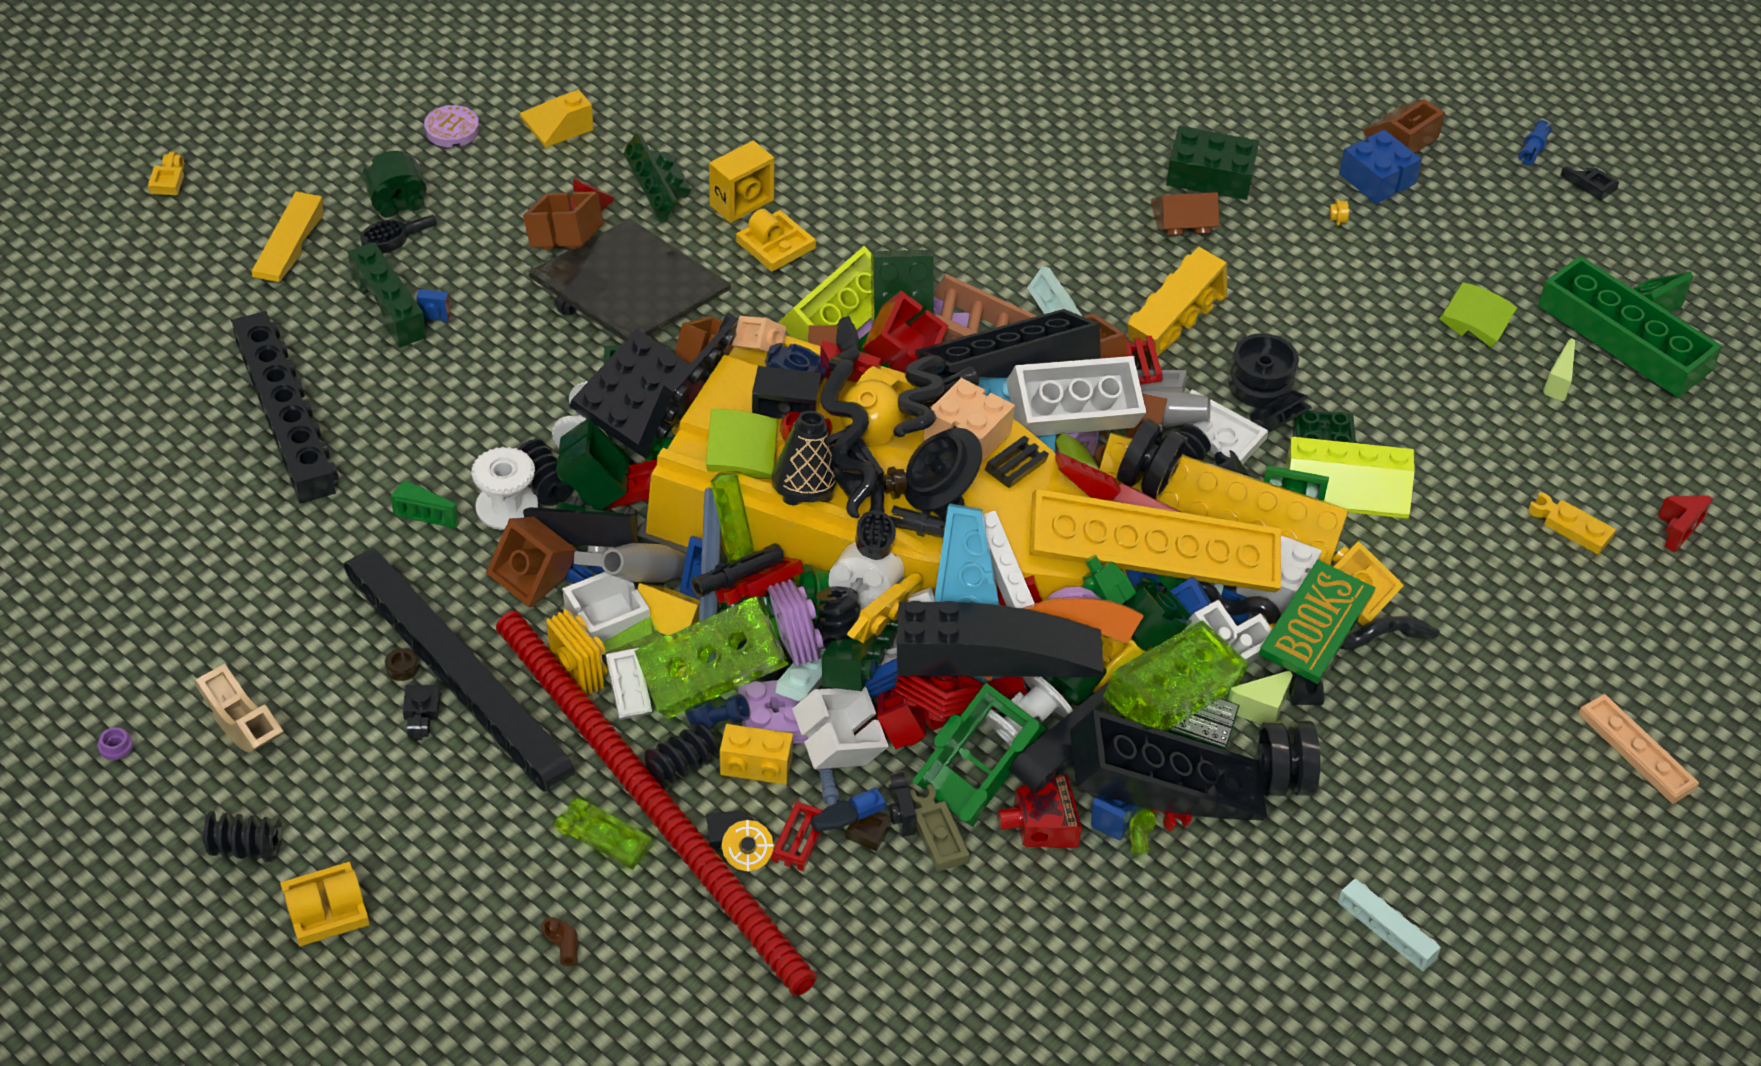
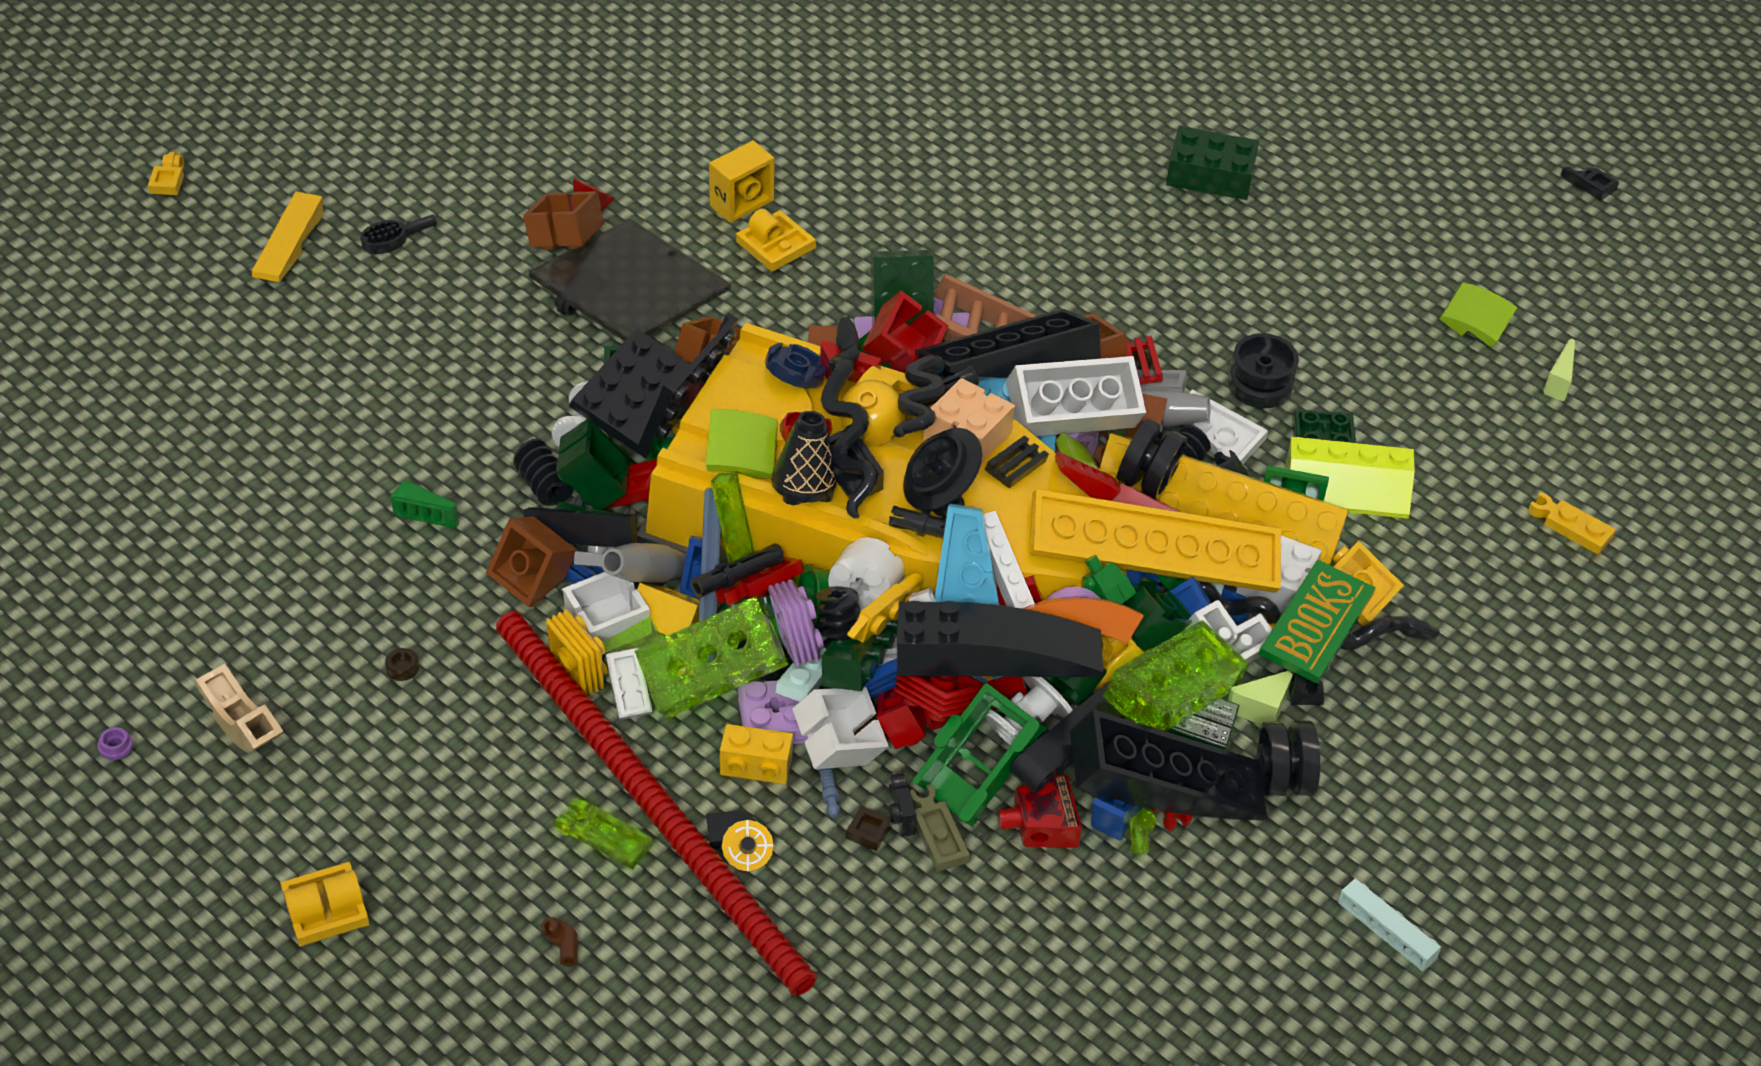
black piece [203,811,282,862] -> none
black brick [231,311,339,504] -> none
black beam [344,547,575,792] -> none
dark green arch [348,242,426,348] -> none
dark green brick [362,151,427,218] -> none
black plate [403,685,440,740] -> none
blue plate [416,289,450,321] -> none
lavender tile [424,105,479,148] -> none
white hose [471,447,538,530] -> none
yellow slope [519,90,593,148] -> none
dark green bracket [624,133,691,222] -> none
black piece [644,723,720,789] -> none
dark blue leg [685,694,750,731] -> none
light nougat bracket [732,316,786,353] -> none
black brick [752,366,821,419] -> none
red tile [771,801,823,872] -> none
neon yellow slope [779,246,872,342] -> none
piece [811,787,886,832] -> none
black piece [855,484,896,560] -> none
dark brown plate [883,467,907,500] -> none
light aqua plate [1027,266,1082,316] -> none
yellow wedge [1127,246,1227,356] -> none
dark orange slope [1151,192,1220,235] -> none
black piece [1250,390,1312,432] -> none
yellow plate [1330,199,1349,226] -> none
blue piece [1339,129,1422,204] -> none
dark orange slope [1363,99,1445,153] -> none
blue pin [1518,120,1552,165] -> none
green brick [1538,256,1722,398] -> none
light nougat tile [1578,693,1699,804] -> none
green slope [1632,272,1693,313] -> none
red slope [1658,495,1713,553] -> none

